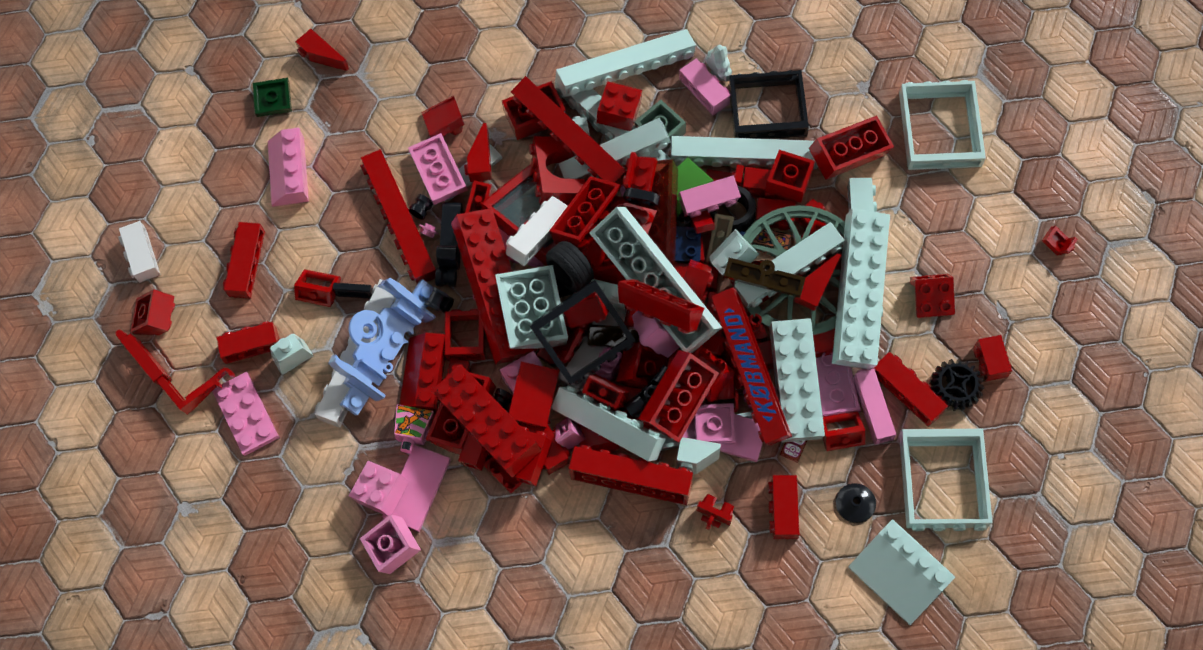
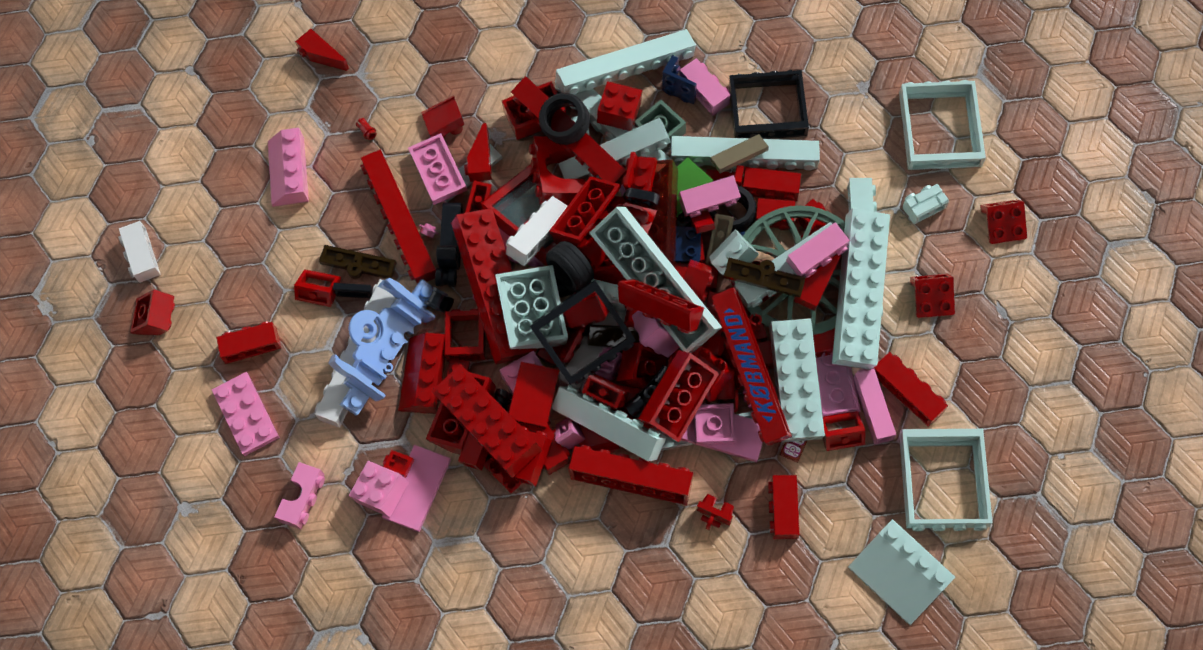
red hinge [115,329,235,415] -> none
red brick [223,222,265,299] -> none
dark green plate [253,78,292,117] -> none
light aqua torso [270,334,313,375] -> none
bright pink brick [360,514,421,574] -> none
torso [394,405,435,453] -> none
black wheel [408,194,434,220] -> none
light aqua slope [676,437,721,474] -> none
light aqua rock [705,45,732,82] -> none
tile [752,229,792,250] -> none
red brick [765,150,815,203] -> none
red brick [808,115,894,180] -> none
black dish [835,483,876,523] -> none
black gear [929,359,984,412] -> none
red brick [973,335,1012,382] -> none
red bracket [1042,226,1078,256] -> none
none -> bright pink arch [274,462,325,529]
none -> dark brown hinge [319,245,397,279]
none -> red pin [356,118,377,140]
none -> red bracket [383,450,414,478]
none -> black tyre [539,93,590,145]
none -> dark blue bracket [662,55,697,104]
none -> dark tan tile [711,134,769,173]
none -> bright pink brick [786,222,850,278]
none -> light aqua brick [903,184,949,224]
none -> red bracket [980,200,1027,244]

